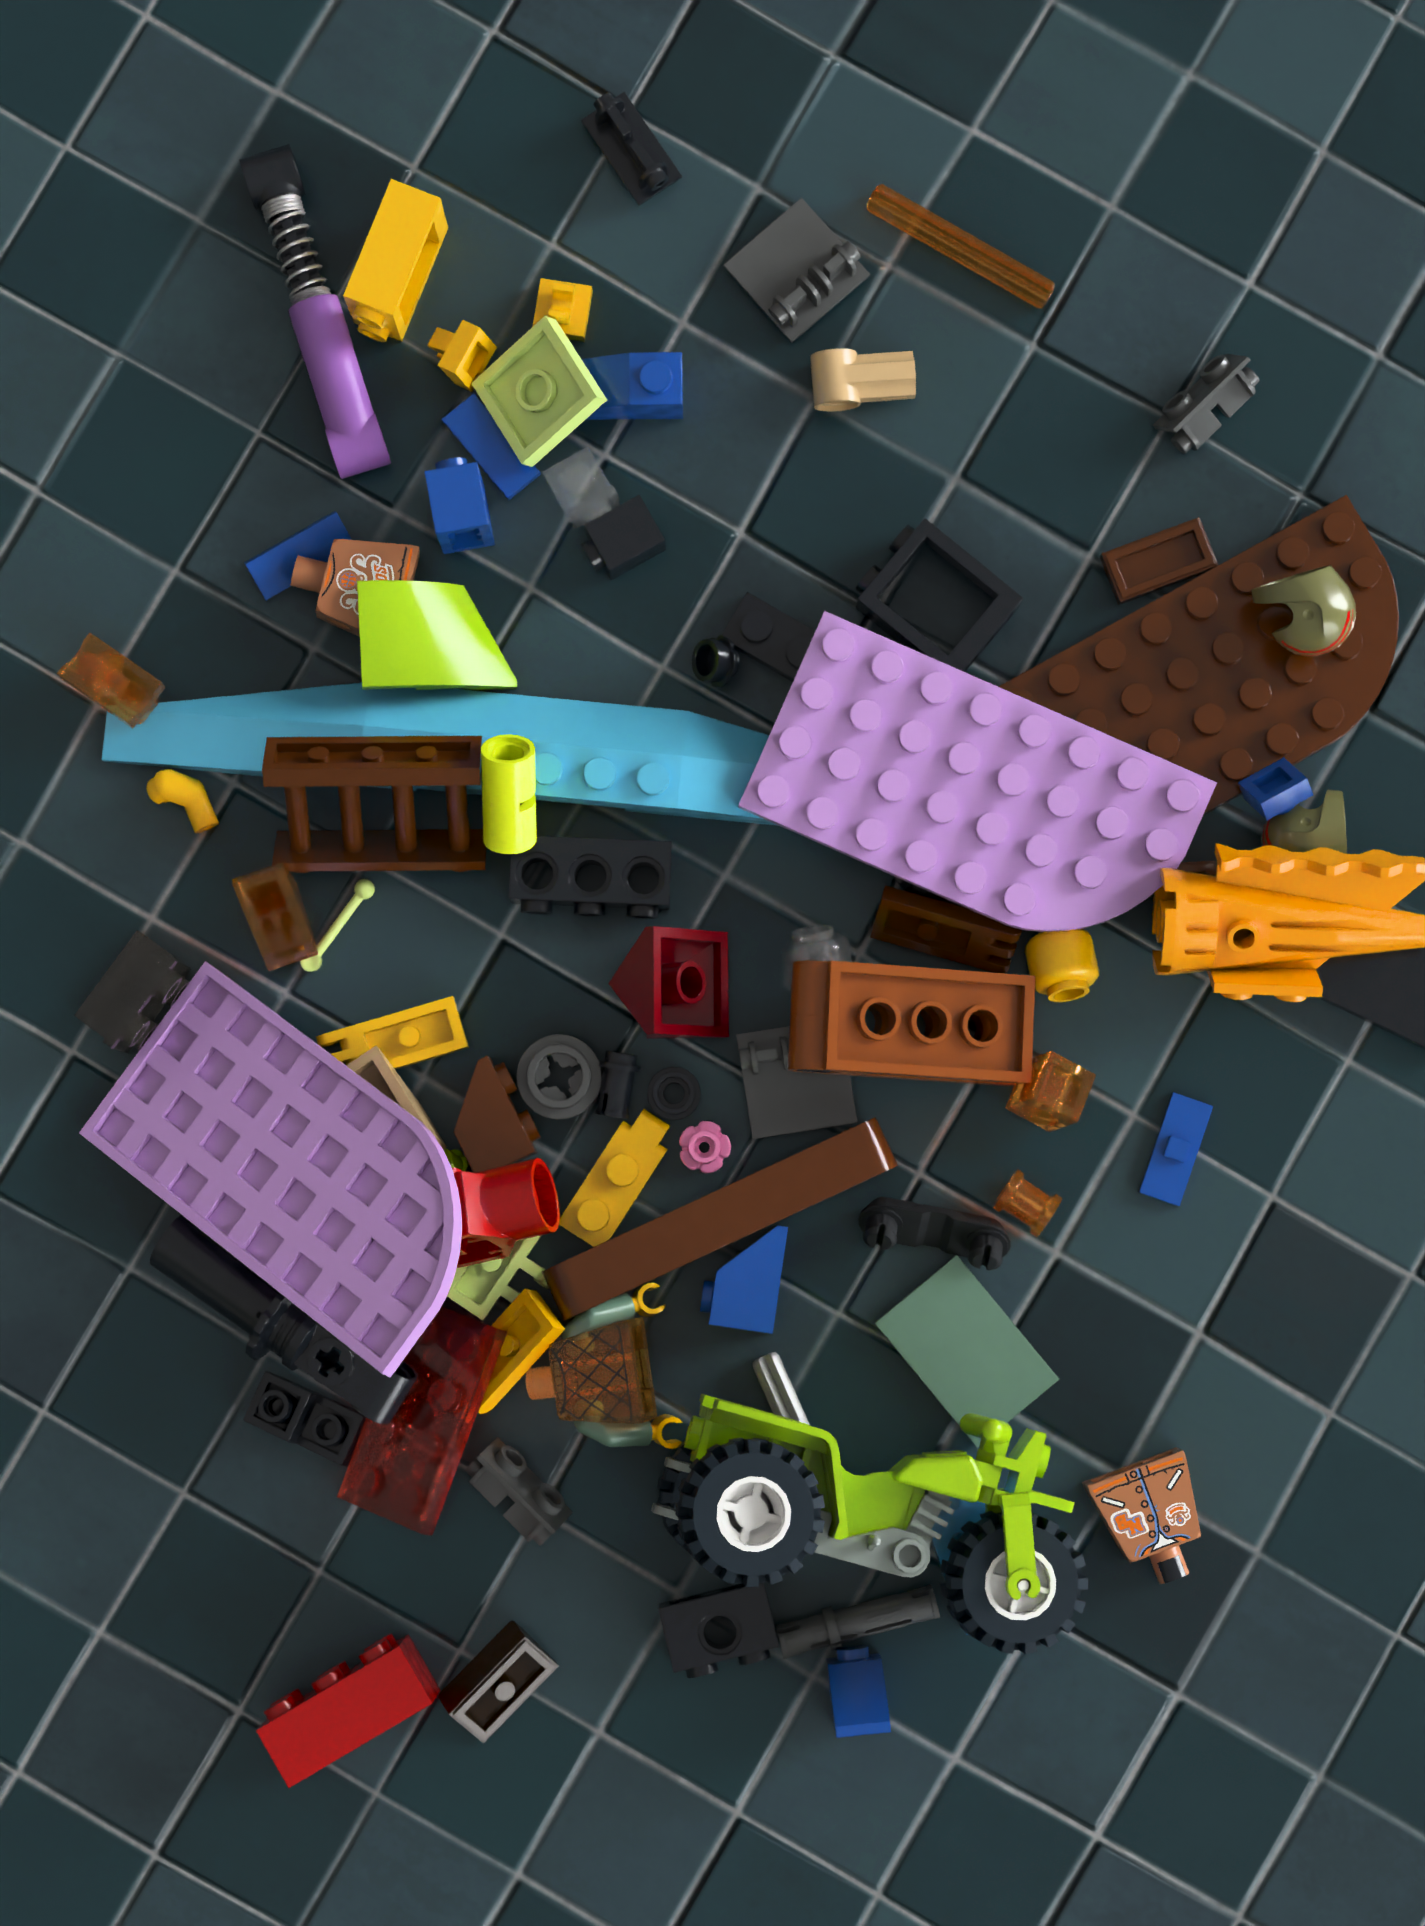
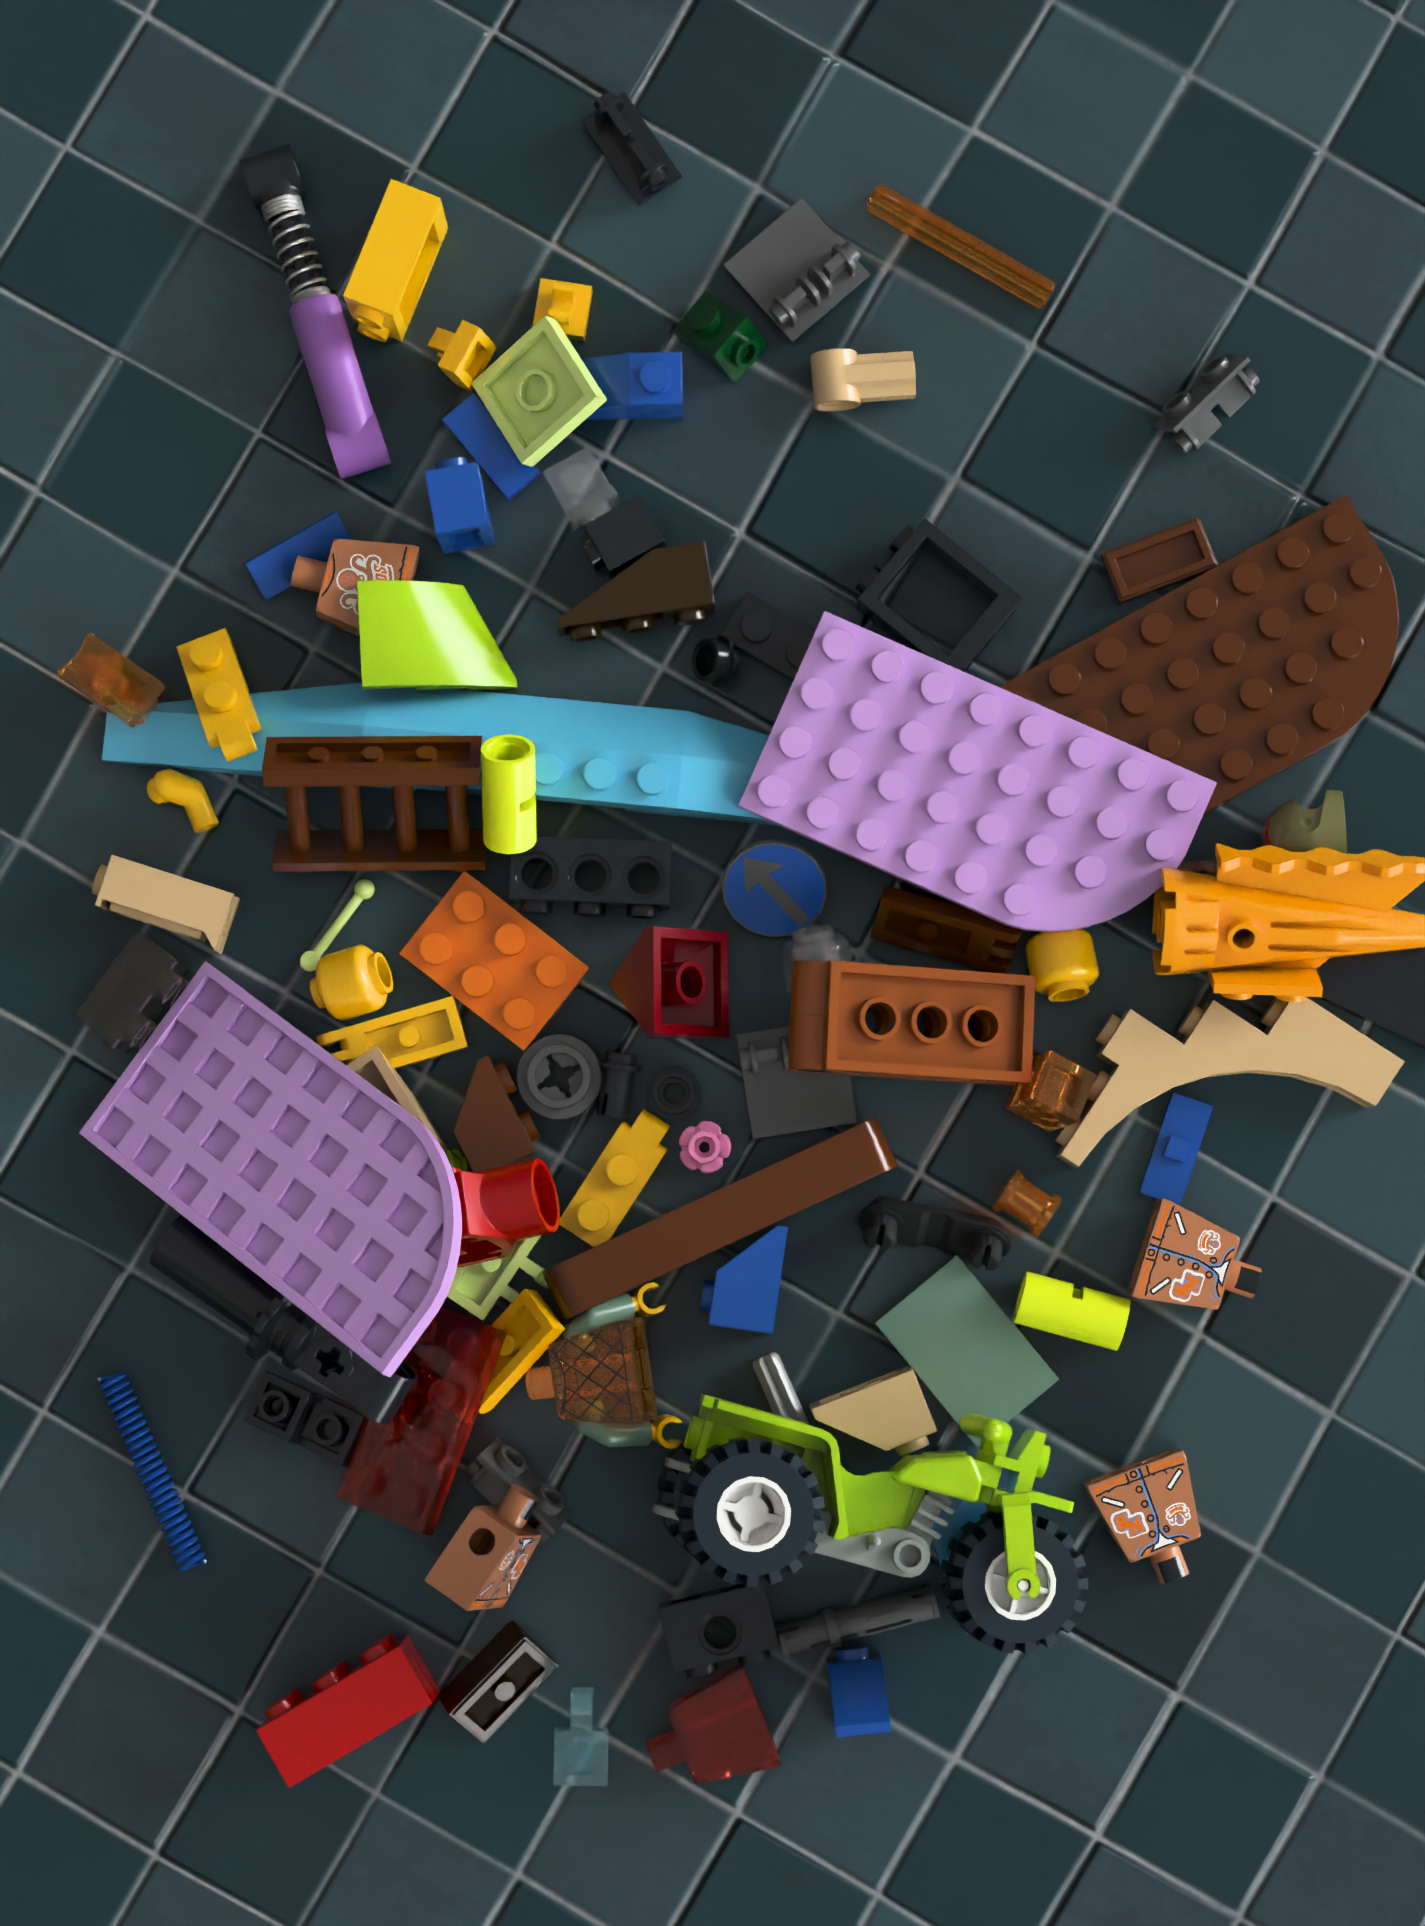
clear orange slope [232,862,318,972] -> none
blue plate [1238,757,1313,820] -> none
olive helmet [1251,565,1356,656] -> none
none -> tan window [92,855,240,955]
none -> blue piece [96,1371,207,1571]
none -> yellow hinge [176,628,262,762]
none -> yellow head [310,944,393,1021]
none -> orange plate [399,871,590,1052]
none -> nougat torso [424,1484,541,1611]
none -> clear light blue plate [553,1687,609,1786]
none -> dark brown slope [556,541,715,642]
none -> clear red torso [646,1663,781,1784]
none -> dark green bracket [672,291,766,382]
none -> blue piece [722,839,828,937]
none -> tan slope [809,1366,937,1456]
none -> neon yellow pin [1013,1271,1131,1351]
none -> tan arch [1055,997,1405,1168]
none -> nougat torso [1126,1198,1262,1310]

